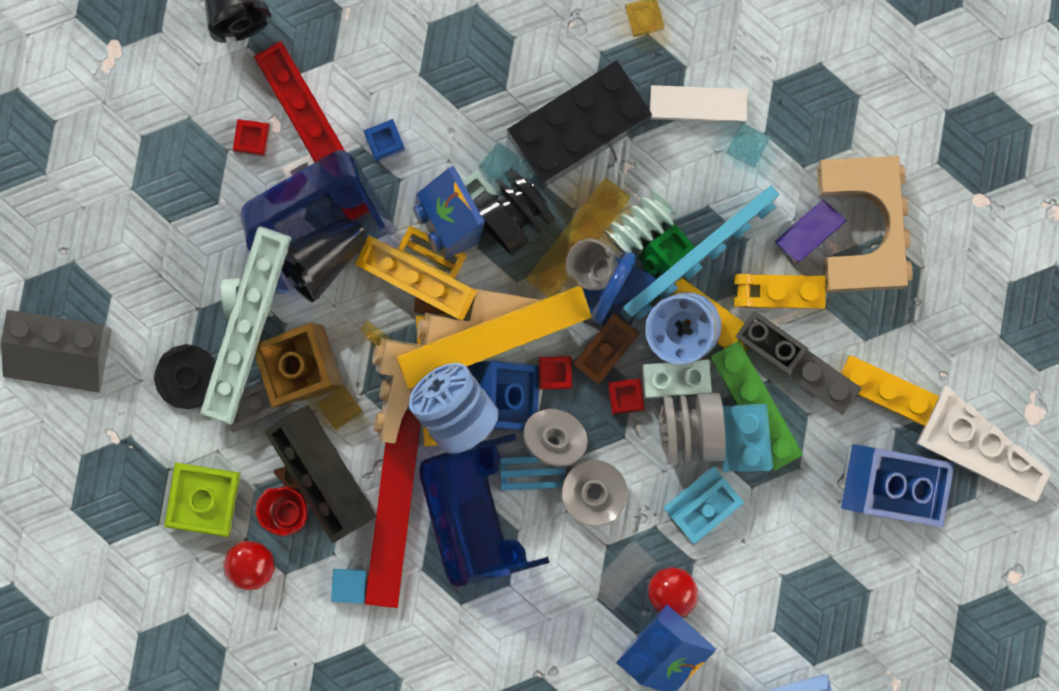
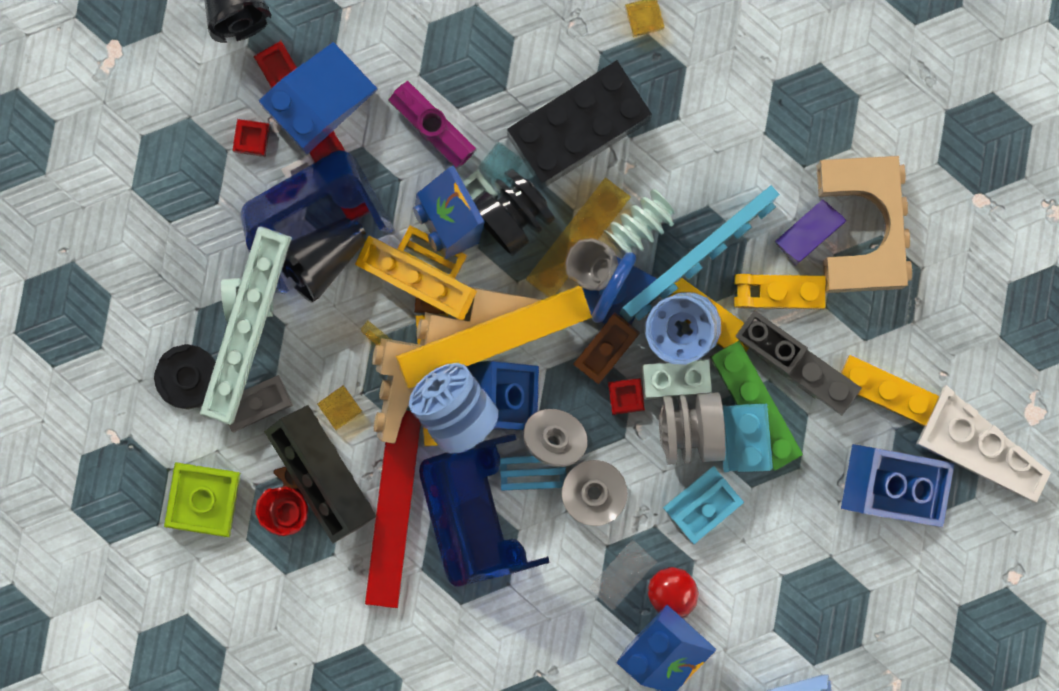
dark grey slope [1,310,112,393] -> none
red hair [222,541,275,591] -> none
pearl gold slope [255,323,344,408] -> none
dark azure tile [331,569,367,604] -> none
blue tile [363,119,405,162] -> none
red tile [539,356,572,390] -> none
green bracket [638,224,695,280] -> none
white tile [650,85,748,123] -> none
clear light blue plate [726,123,770,168] -> none
none -> blue slope [258,42,378,155]
none -> magenta piece [388,80,477,169]

